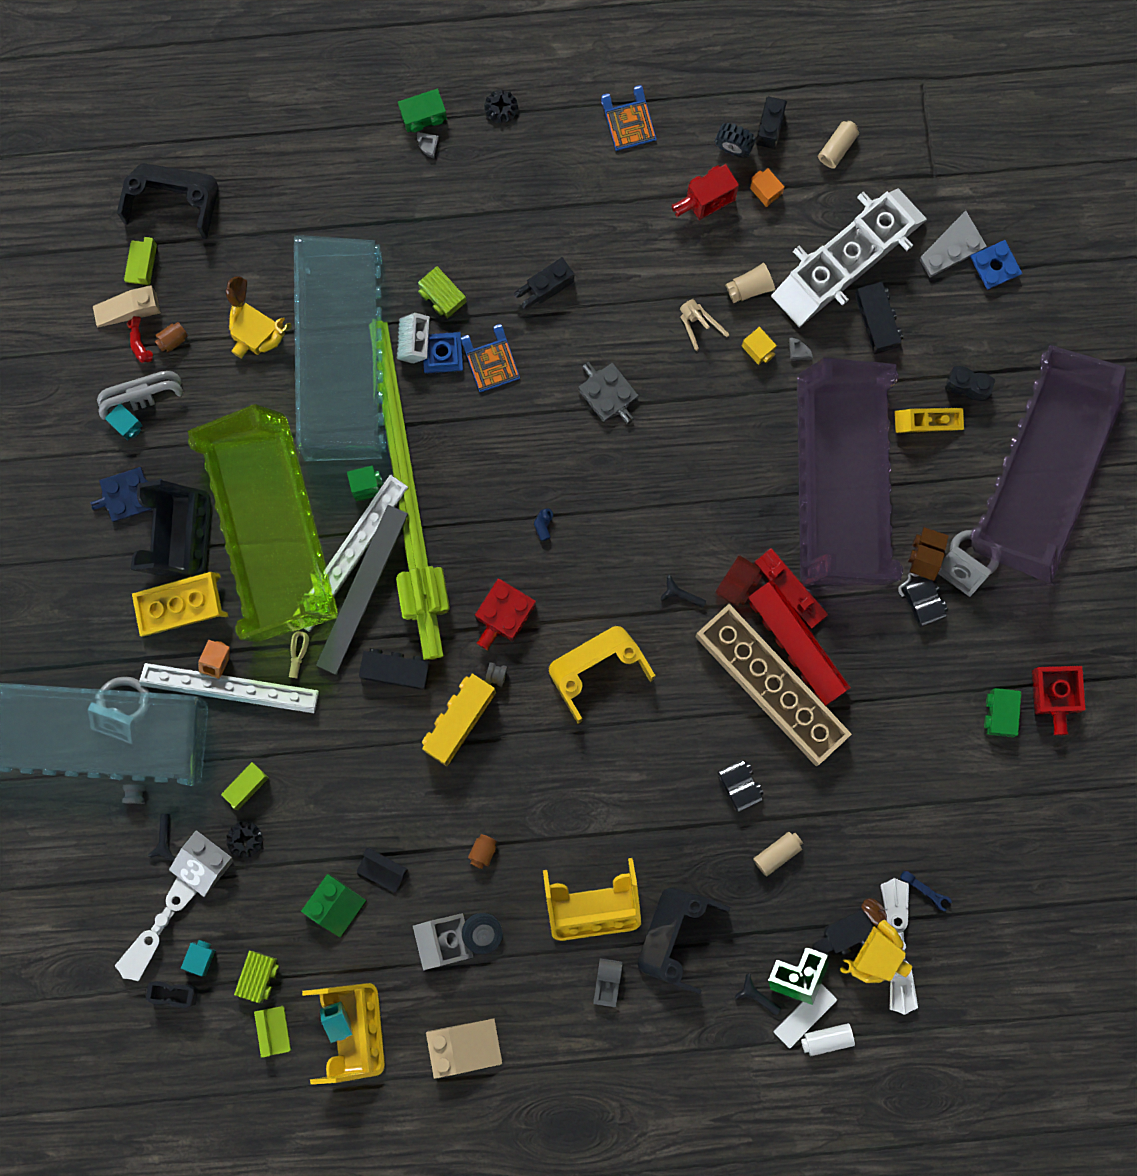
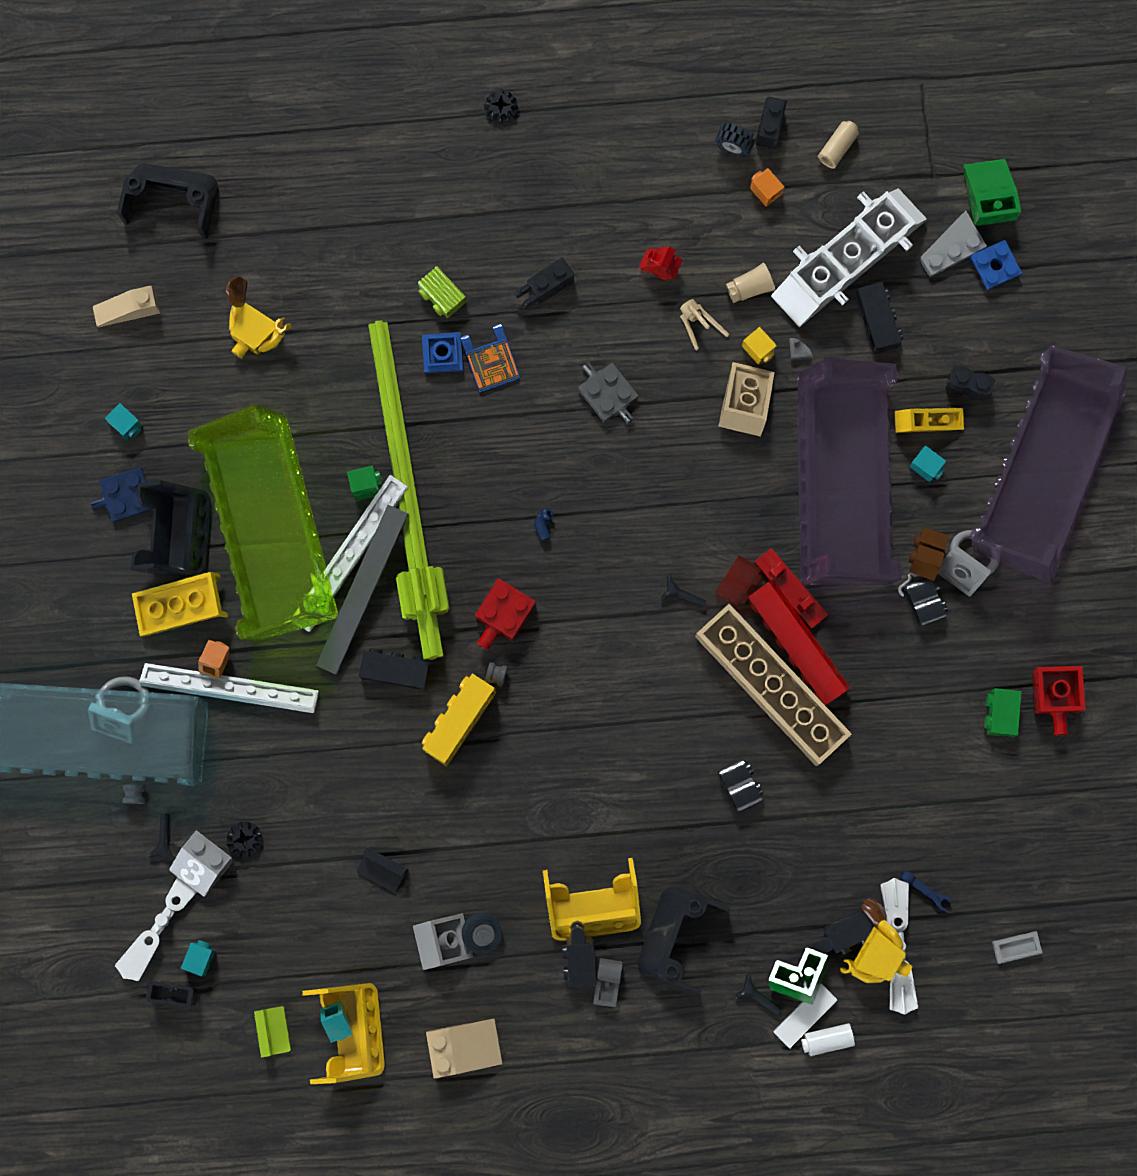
light grey piece [97,371,184,420] -> none
lime panel [124,237,157,285] -> none
red arm [127,316,153,362] -> none
dark orange brick [154,322,188,353] -> none
lime panel [221,762,269,810] -> none
lime brick [234,951,279,1003] -> none
tan piece [289,631,309,678] -> none
clear light blue windscreen [294,235,386,461] -> none
green slope [301,874,367,937] -> none
white brick [396,313,430,363] -> none
green brick [398,89,447,132] -> none
flat silver tile [417,132,439,158] -> none
dark orange brick [468,834,497,869] -> none
yellow windscreen [549,626,655,724] -> none
flag [601,85,657,151] -> none
red brick [671,164,739,220] -> none
tan brick [753,832,803,877] -> none
none -> black hinge [562,921,596,988]
none -> red brick [639,246,683,280]
none -> tan slope [719,362,774,437]
none -> teal brick [909,446,946,482]
none -> green slope [963,159,1021,226]
none -> light grey tile [992,931,1043,964]

